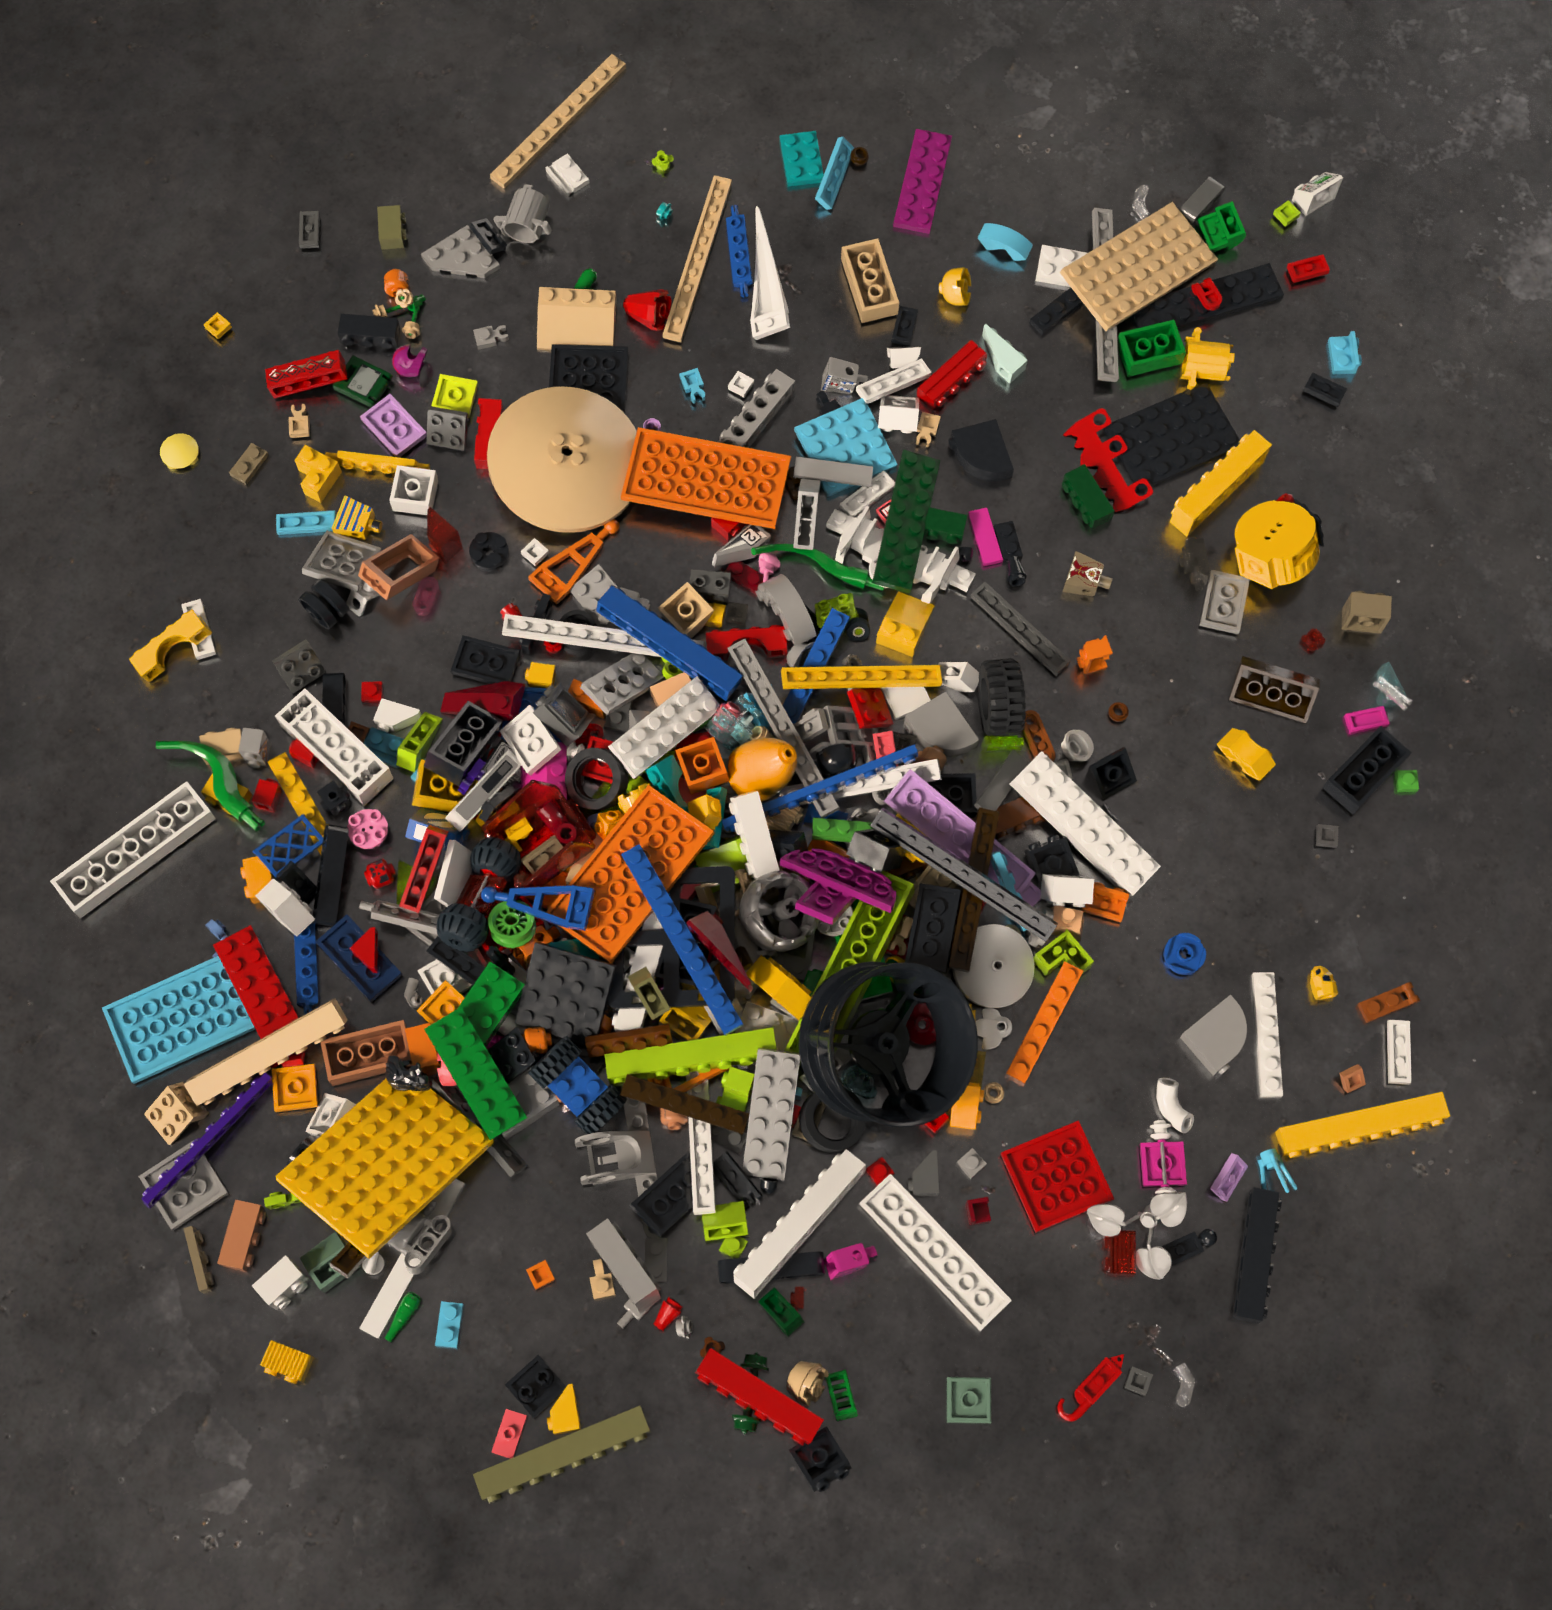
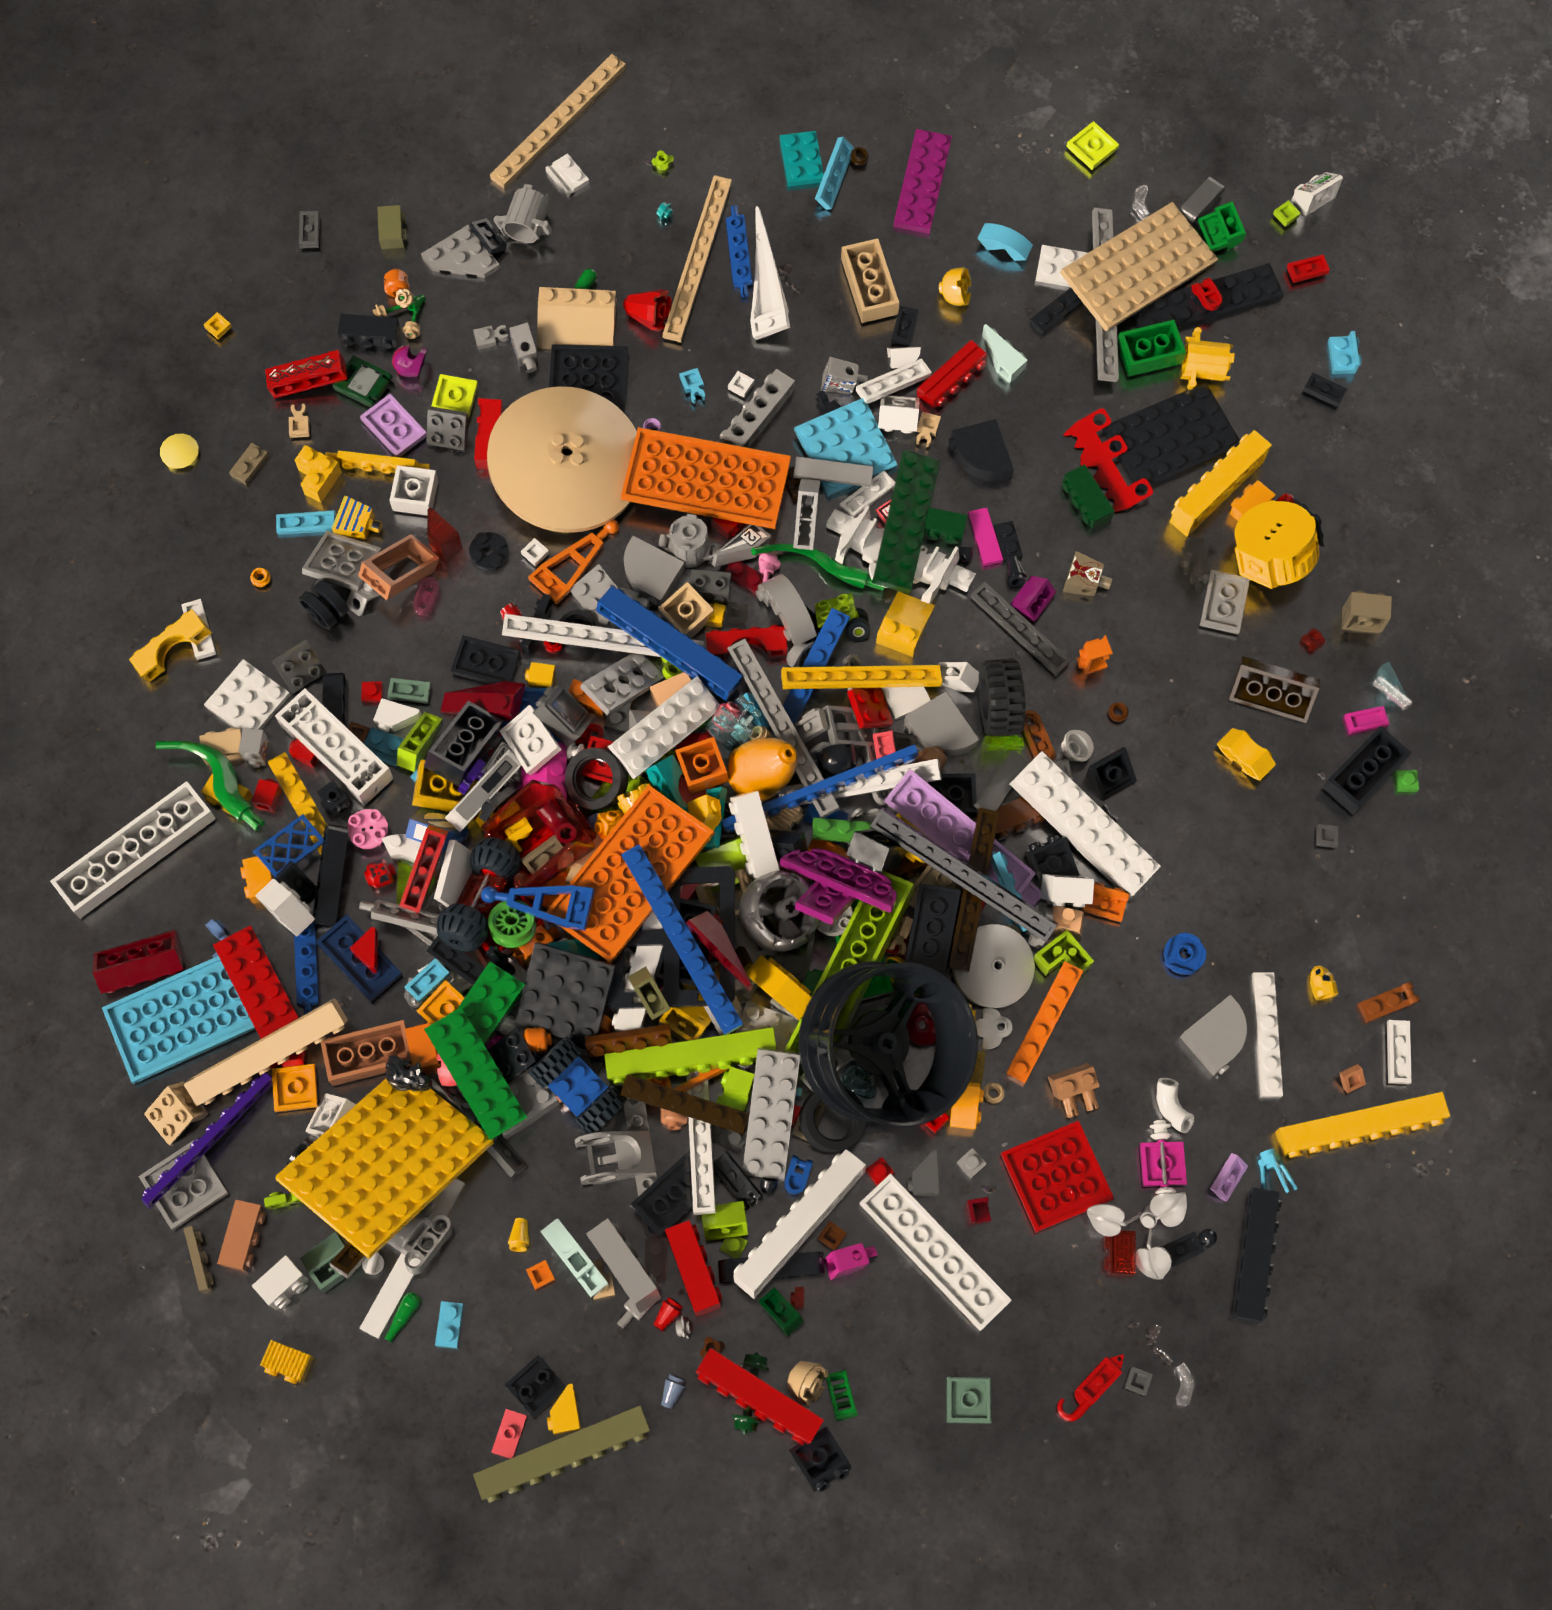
none -> dark red slope [92,930,183,994]
none -> white plate [204,659,291,731]
none -> light orange plate [250,568,271,587]
none -> white brick [382,834,440,864]
none -> sand green plate [387,678,431,704]
none -> medium azure plate [404,958,450,1003]
none -> yellow cone [508,1218,529,1252]
none -> light grey torso [509,322,538,373]
none -> light aqua slope [540,1218,609,1298]
none -> light grey brick [624,536,685,607]
none -> light grey container [657,514,722,568]
none -> sand blue cone [661,1374,686,1409]
none -> red brick [665,1220,723,1318]
none -> blue plate [784,1155,813,1195]
none -> reddish brown plate [817,1220,847,1251]
none -> magenta brick [1010,576,1057,621]
none -> medium nougat brick [1048,1063,1100,1118]
none -> neon yellow plate [1066,121,1119,170]
none -> light orange brick [1230,480,1276,521]

